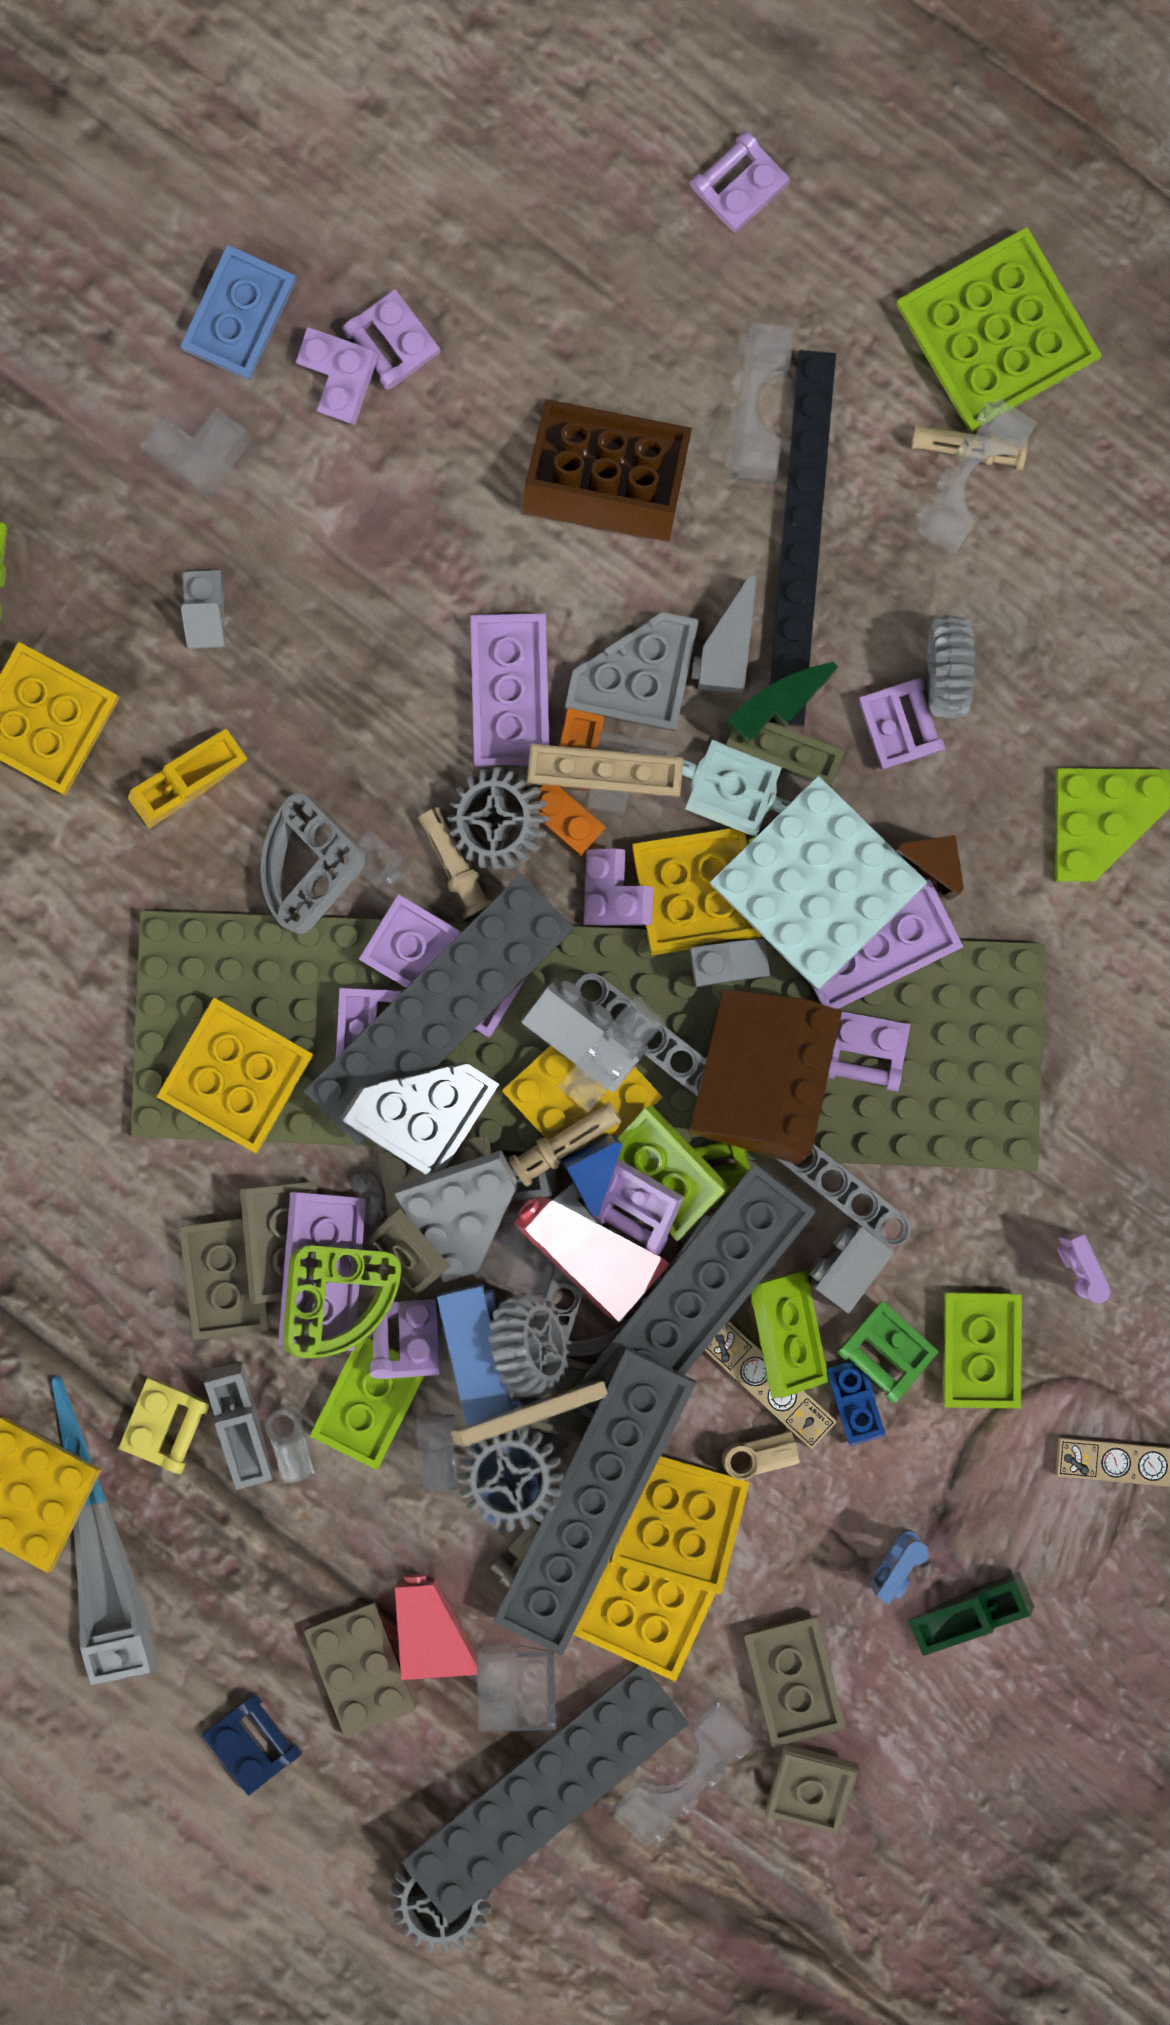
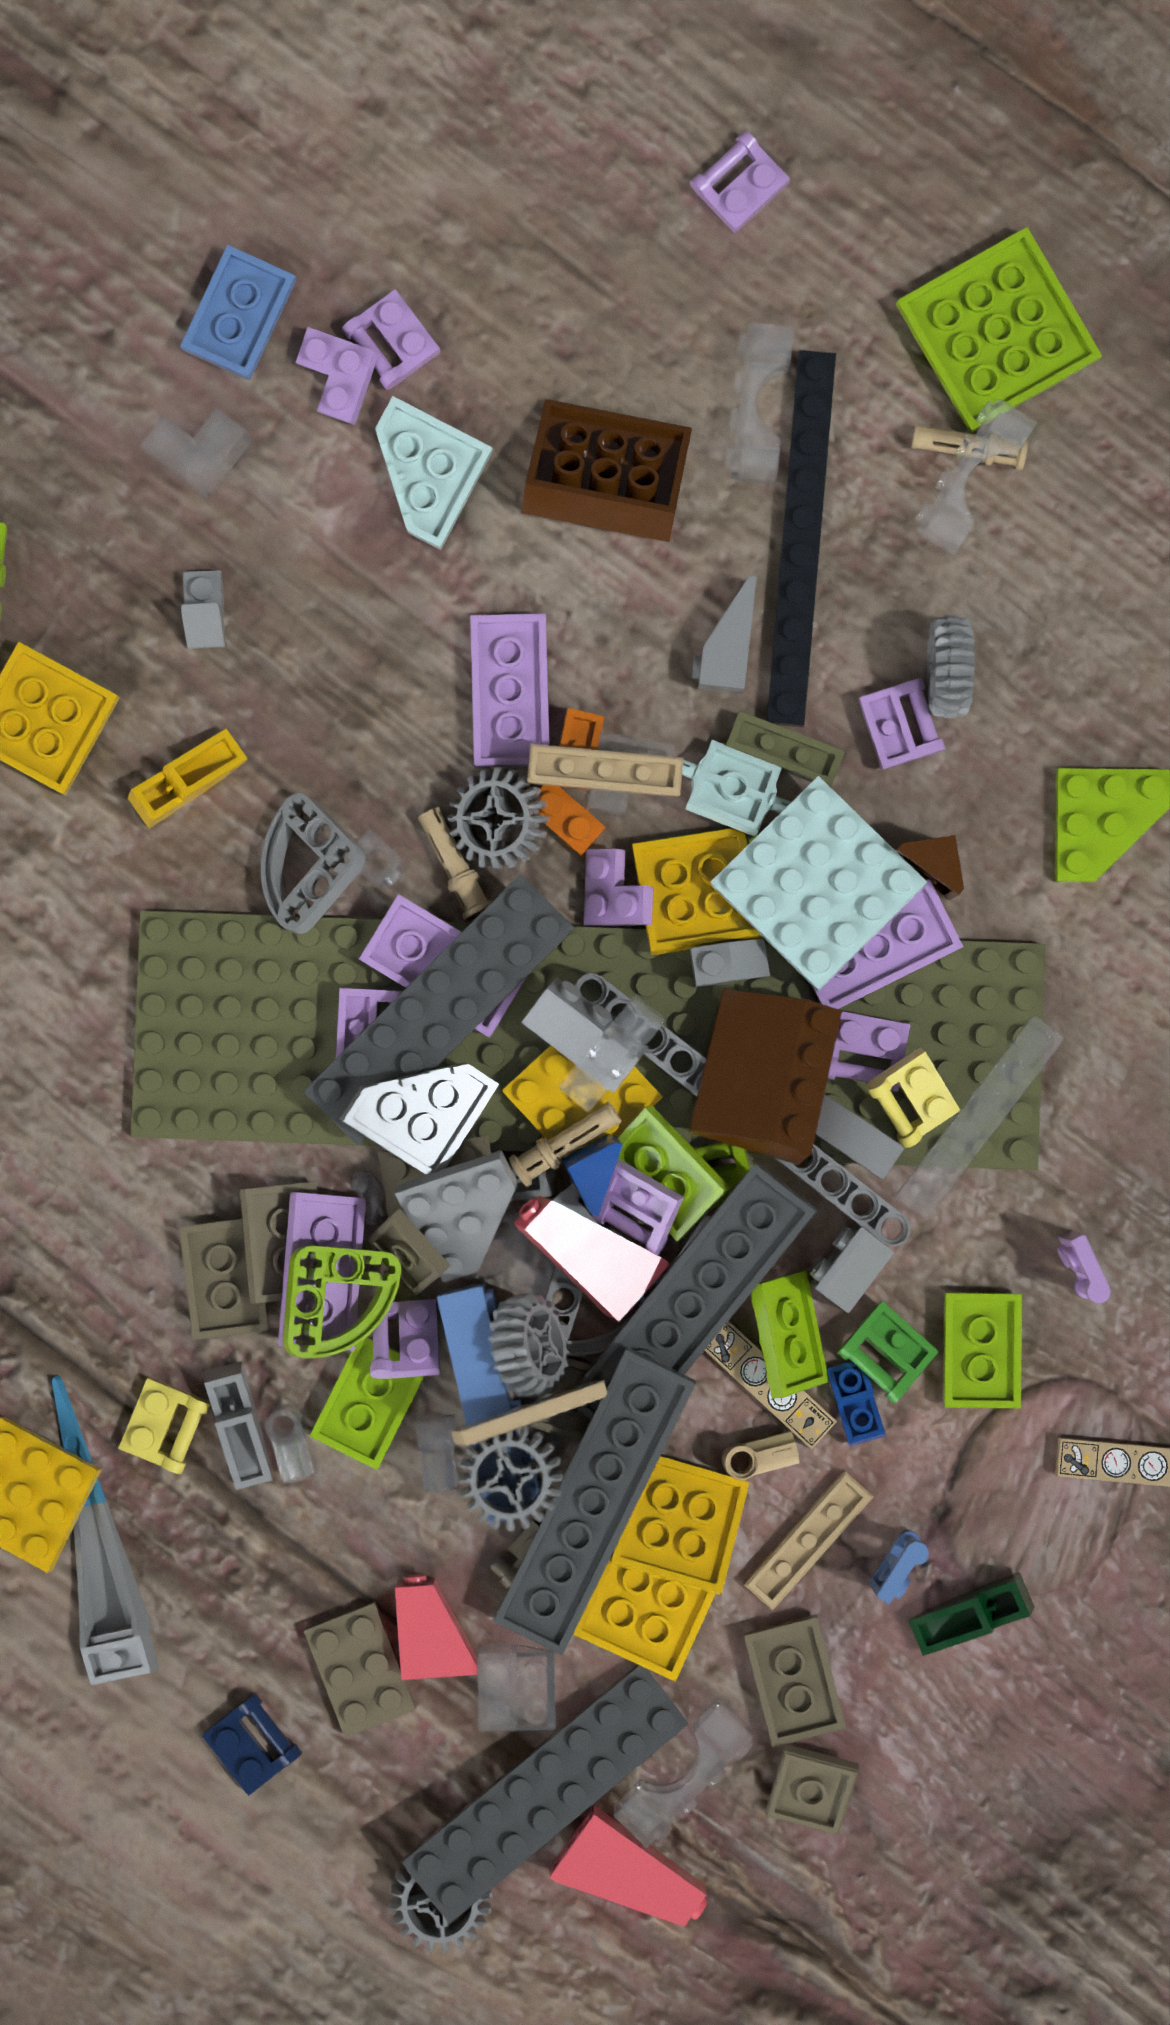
yellow plate [157,998,315,1154] -> none
light grey plate [565,612,699,732] -> none
dark green slope [725,662,839,745] -> none
none -> light aqua plate [375,396,493,550]
none -> coral slope [549,1805,708,1927]
none -> tan tile [744,1470,873,1610]
none -> light grey slope [816,1094,904,1180]
none -> light yellow plate [866,1047,961,1148]
none -> clear plate [894,1015,1065,1220]

